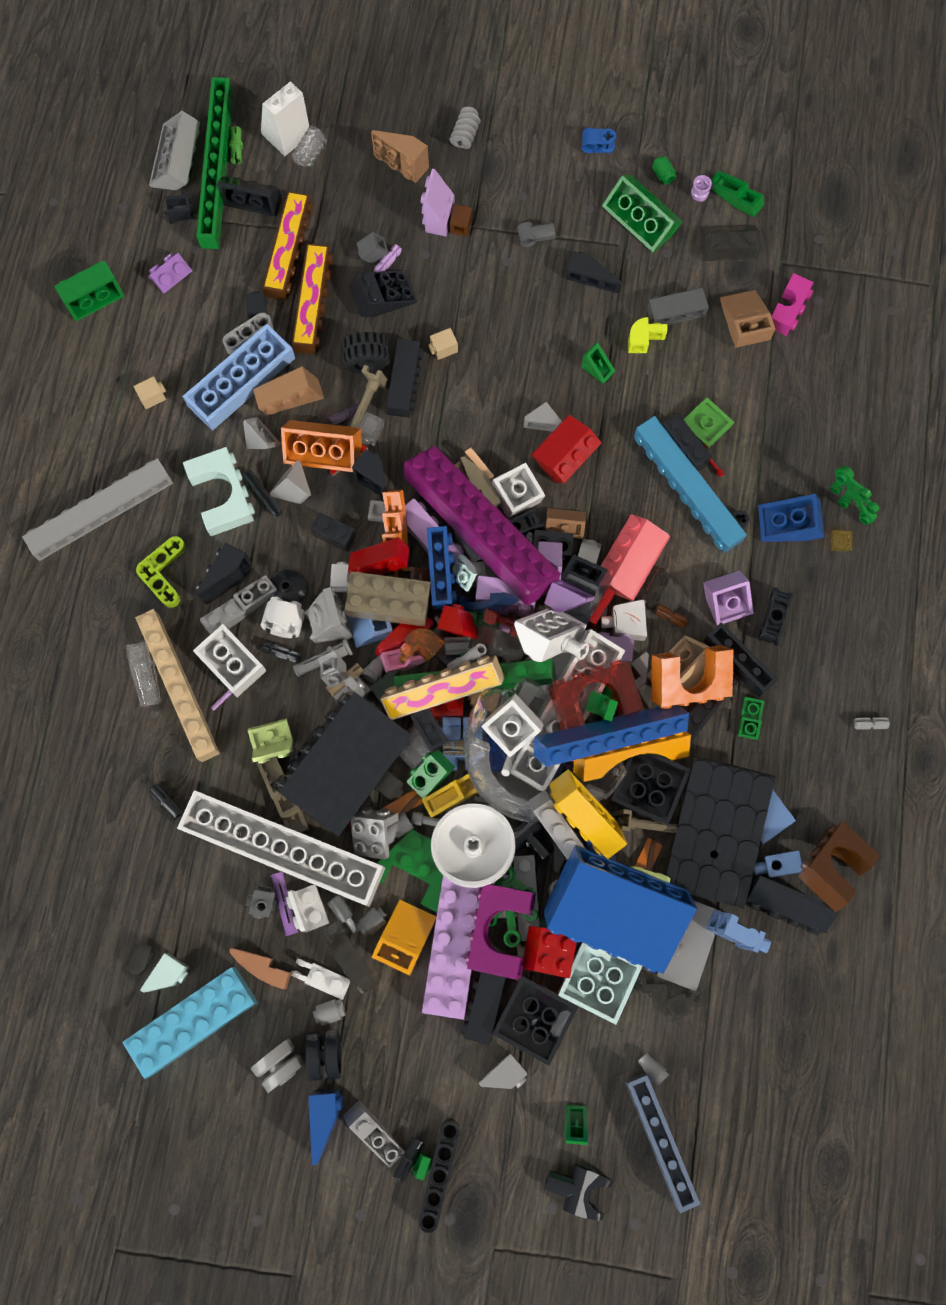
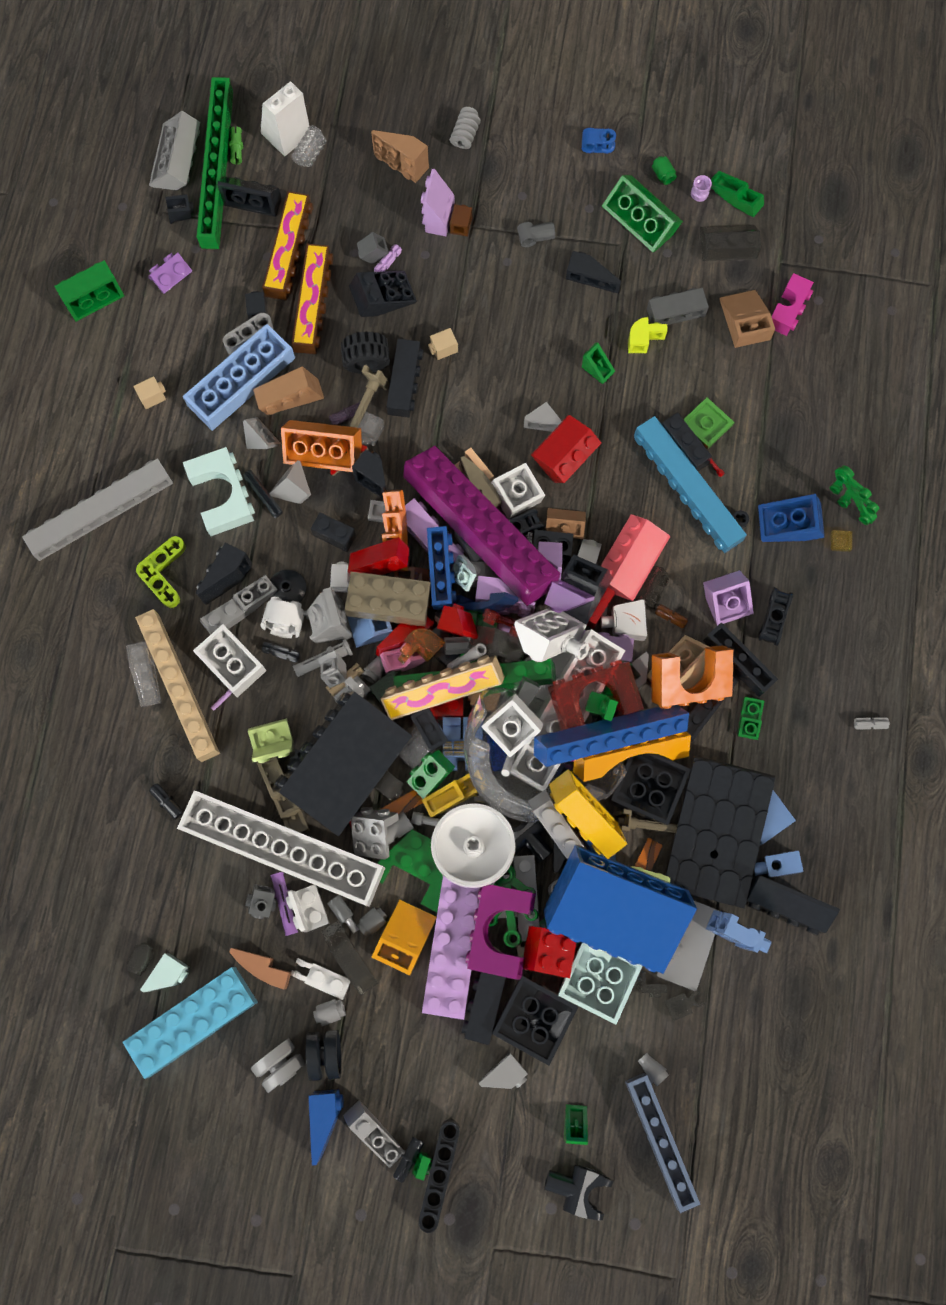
reddish brown arch [798,821,880,912] -> none

